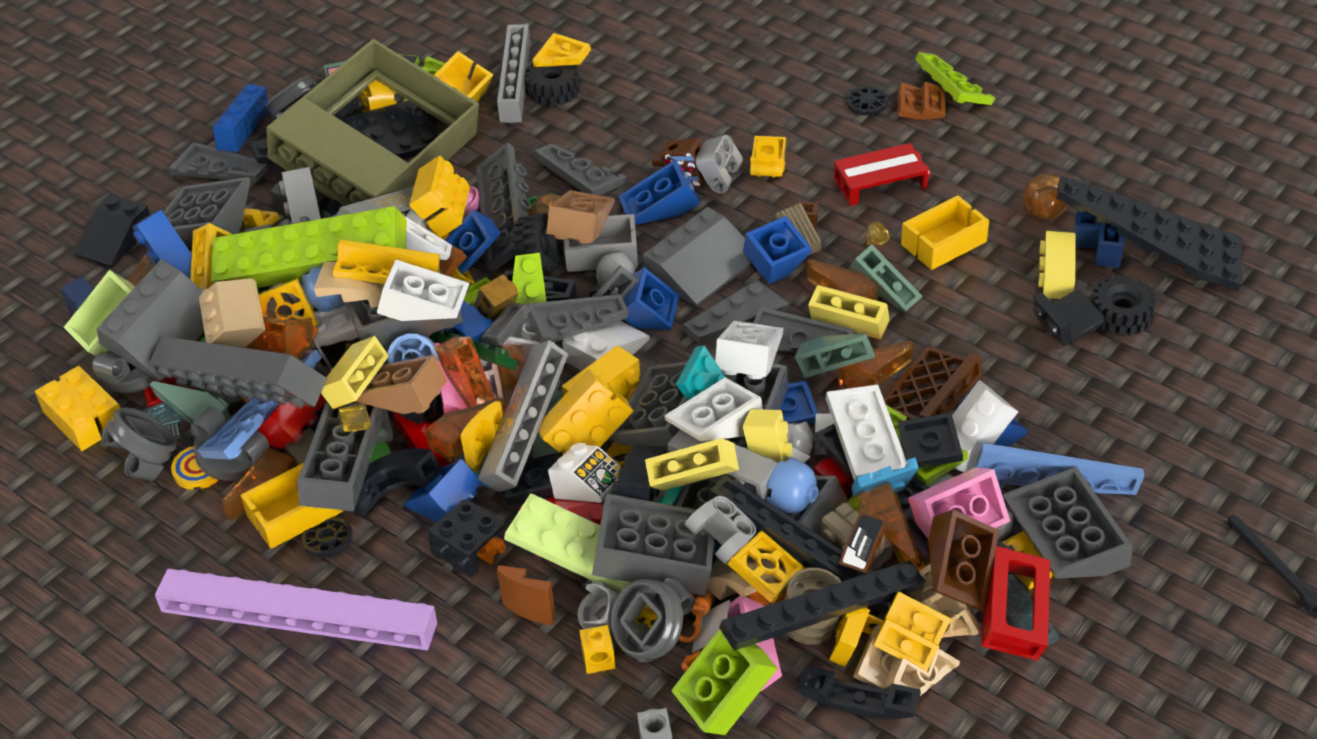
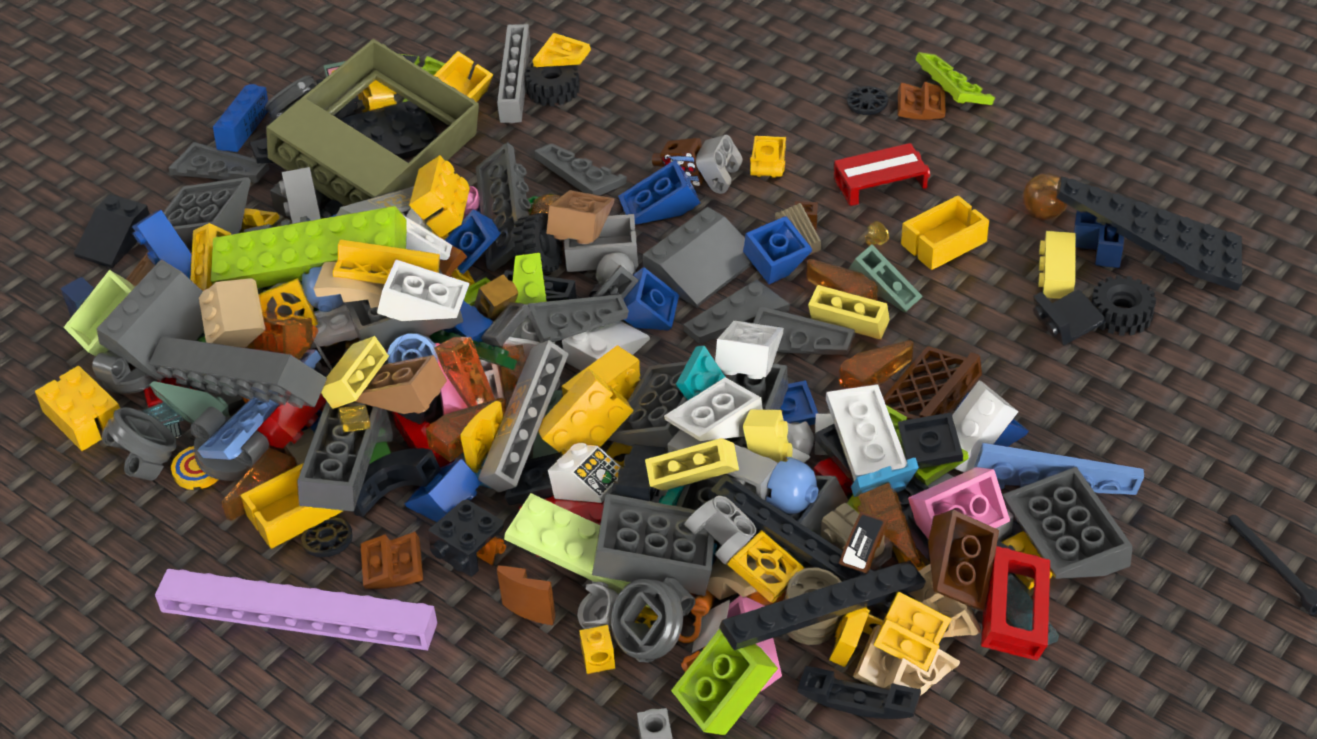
sand green slope [795,333,875,378] -> none
none -> dark orange slope [361,532,423,589]

